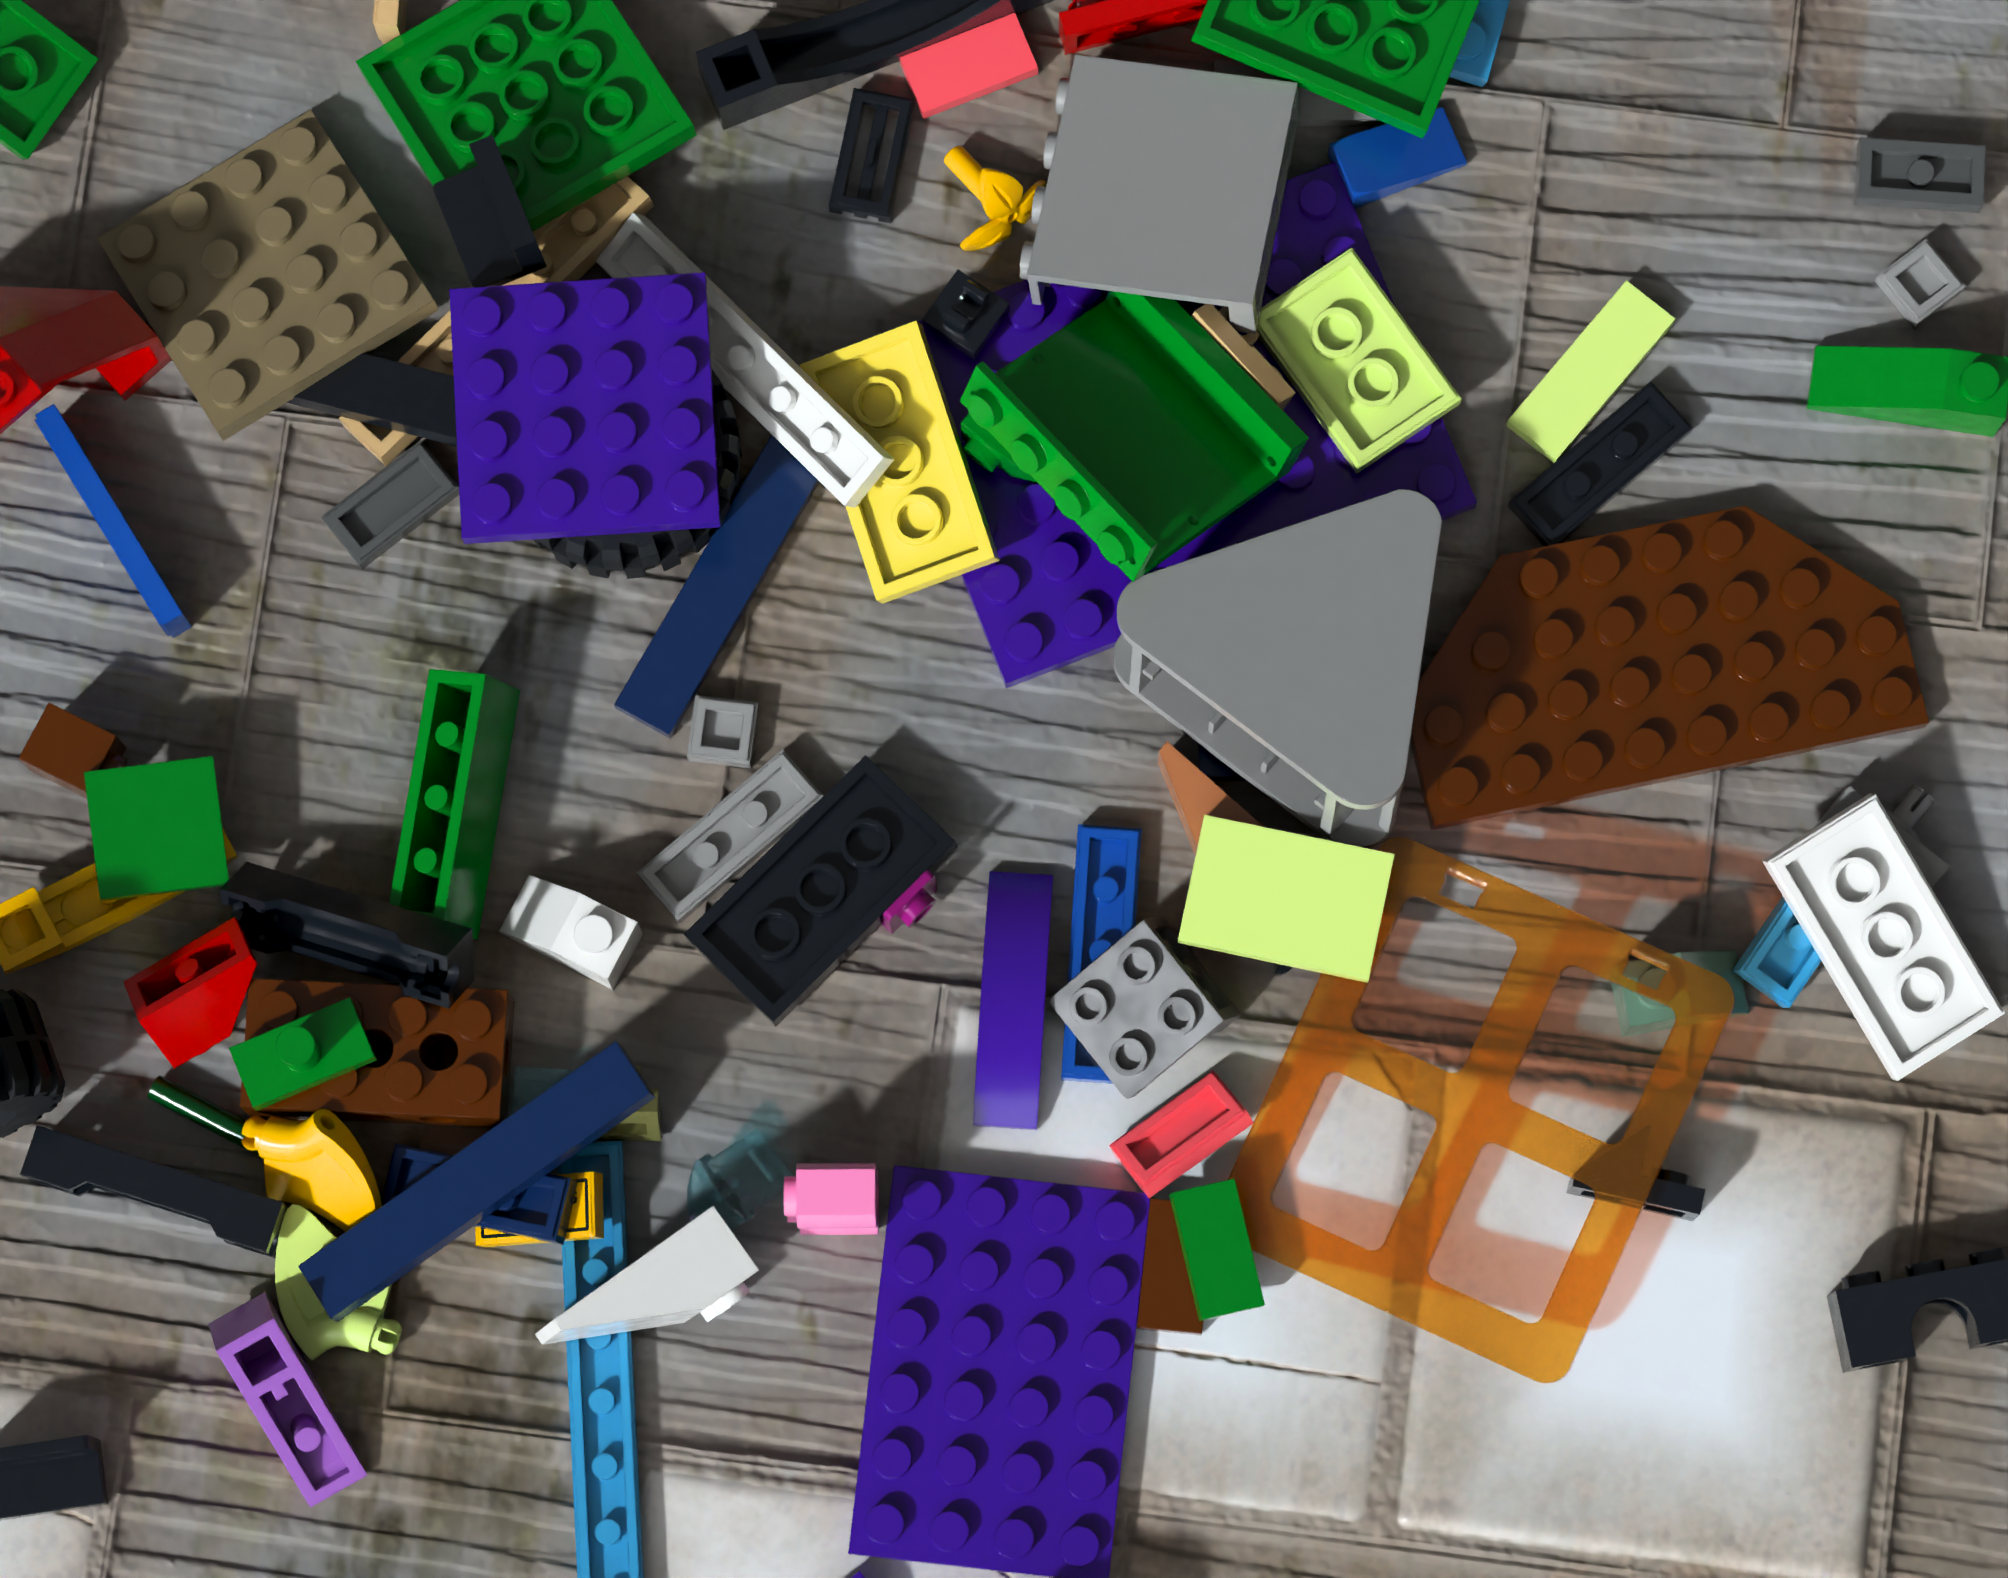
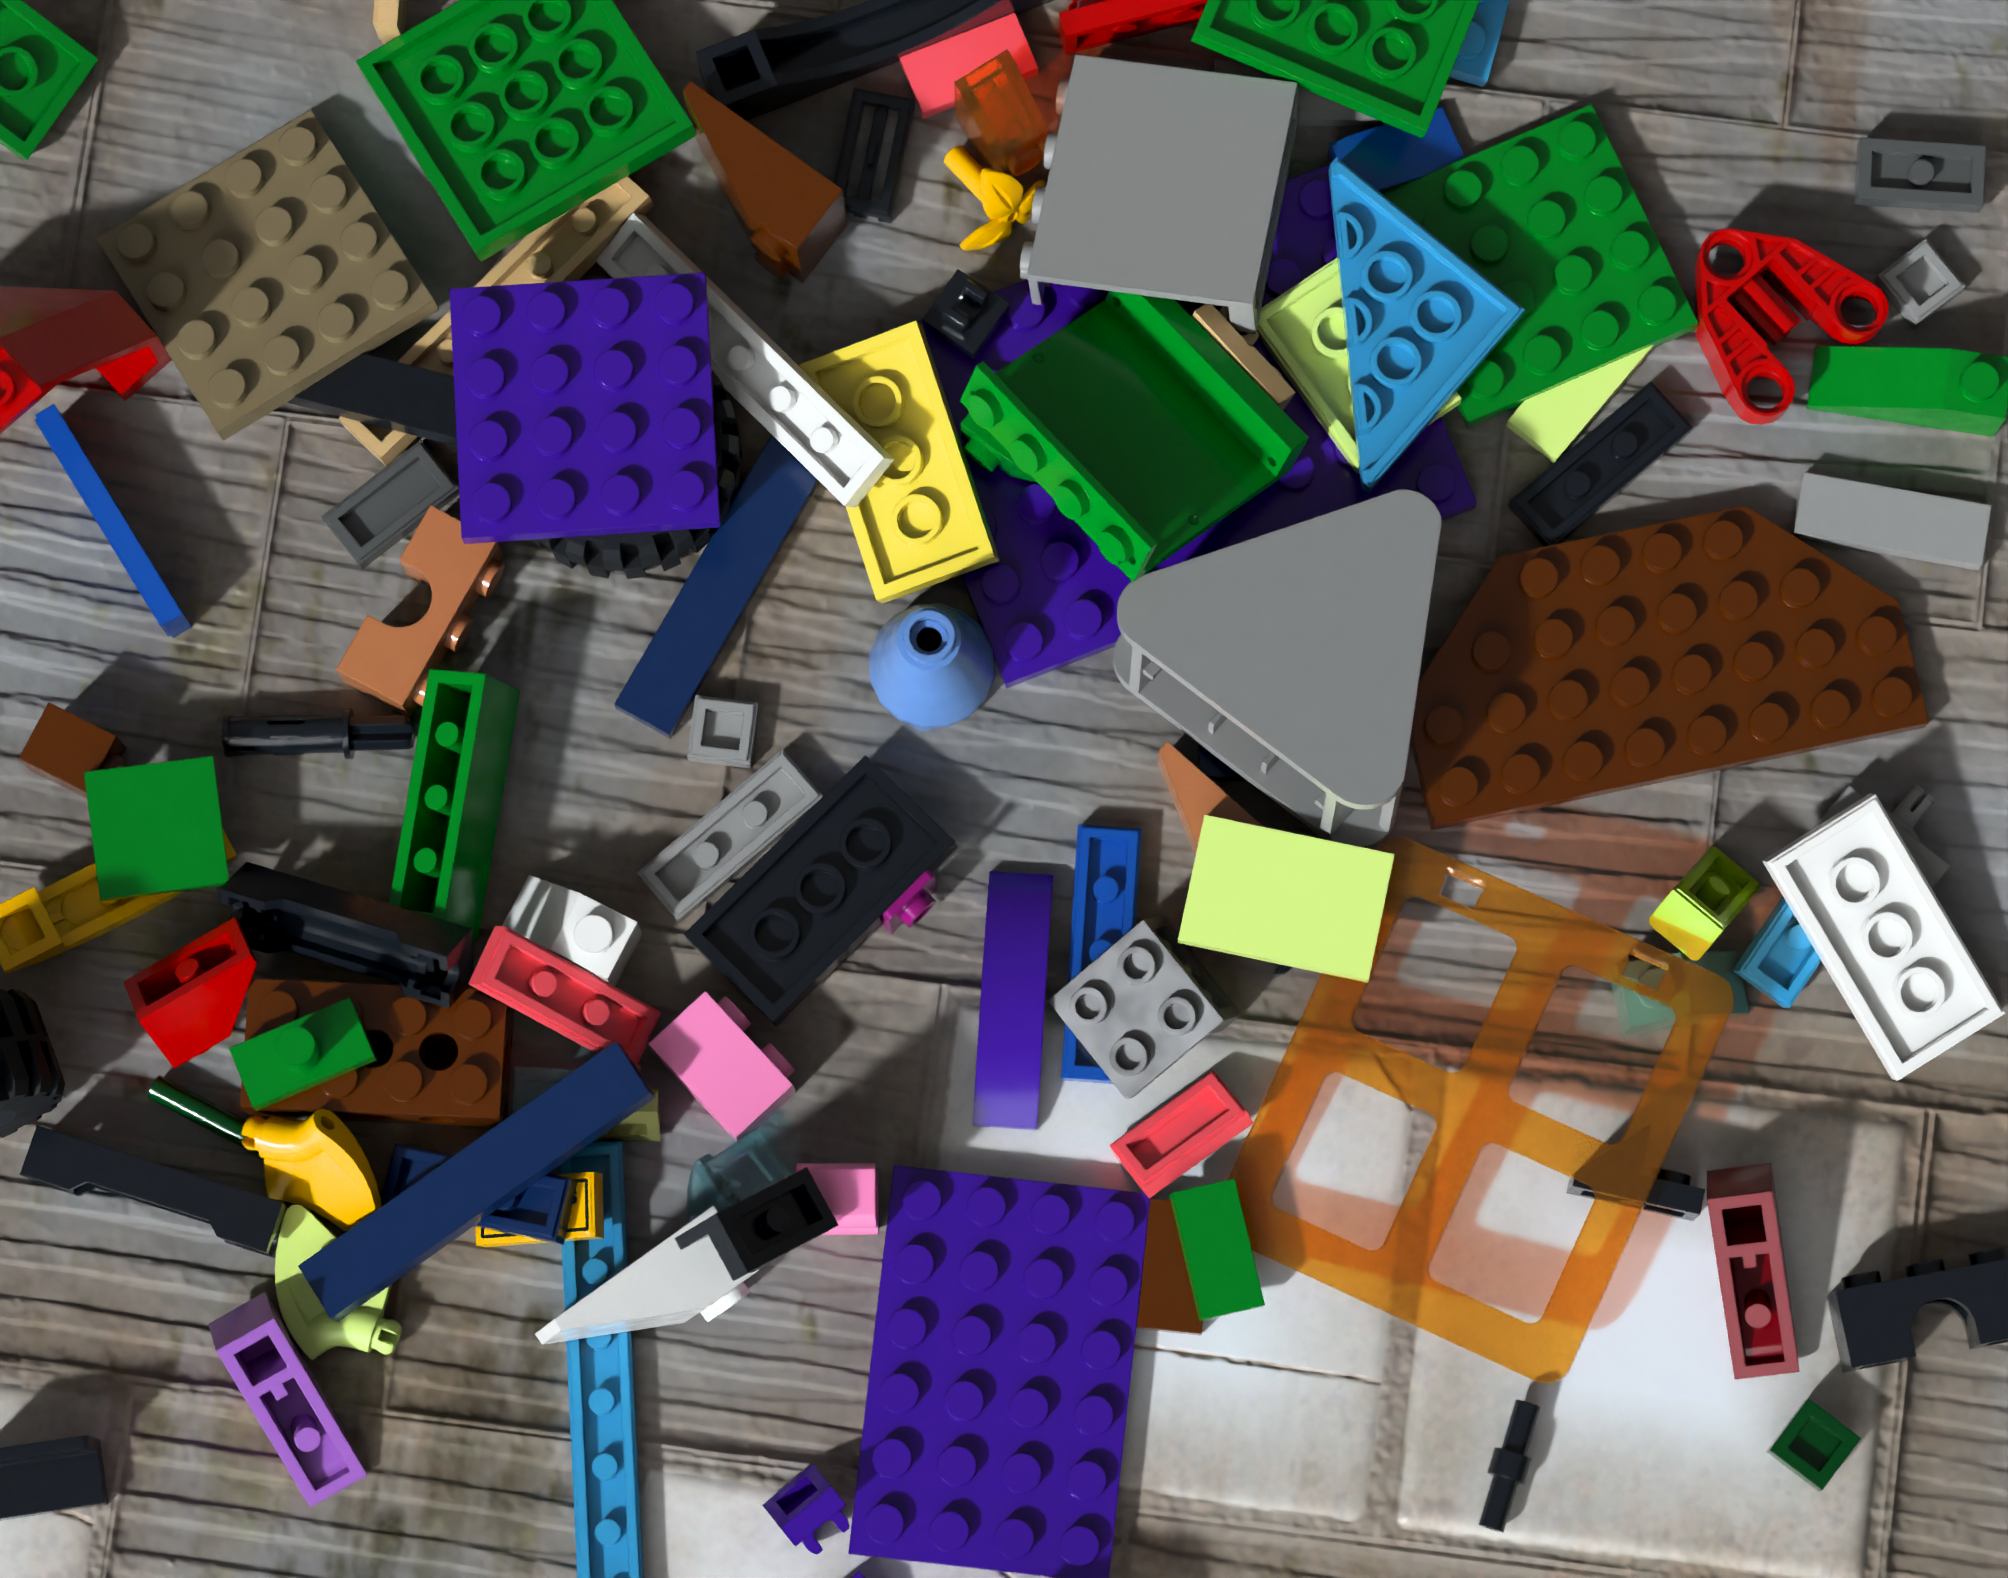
black panel [433,135,547,287] -> none
none -> black axle [222,708,415,759]
none -> nougat arch [336,505,505,716]
none -> coral tile [468,926,661,1065]
none -> bright pink brick [648,991,796,1145]
none -> black panel [675,1167,838,1281]
none -> reddish brown slope [682,82,847,284]
none -> dark purple tile [762,1464,849,1554]
none -> medium blue cone [869,603,995,731]
none -> clear orange slope [954,49,1049,176]
none -> dark azure tile [1328,157,1525,494]
none -> green plate [1382,104,1698,429]
none -> black bar [1479,1400,1541,1533]
none -> lime slope [1649,846,1761,960]
none -> red connector [1695,228,1889,425]
none -> dark red slope [1706,1163,1800,1379]
none -> dark green plate [1766,1398,1861,1492]
none -> light grey tile [1792,472,1992,571]

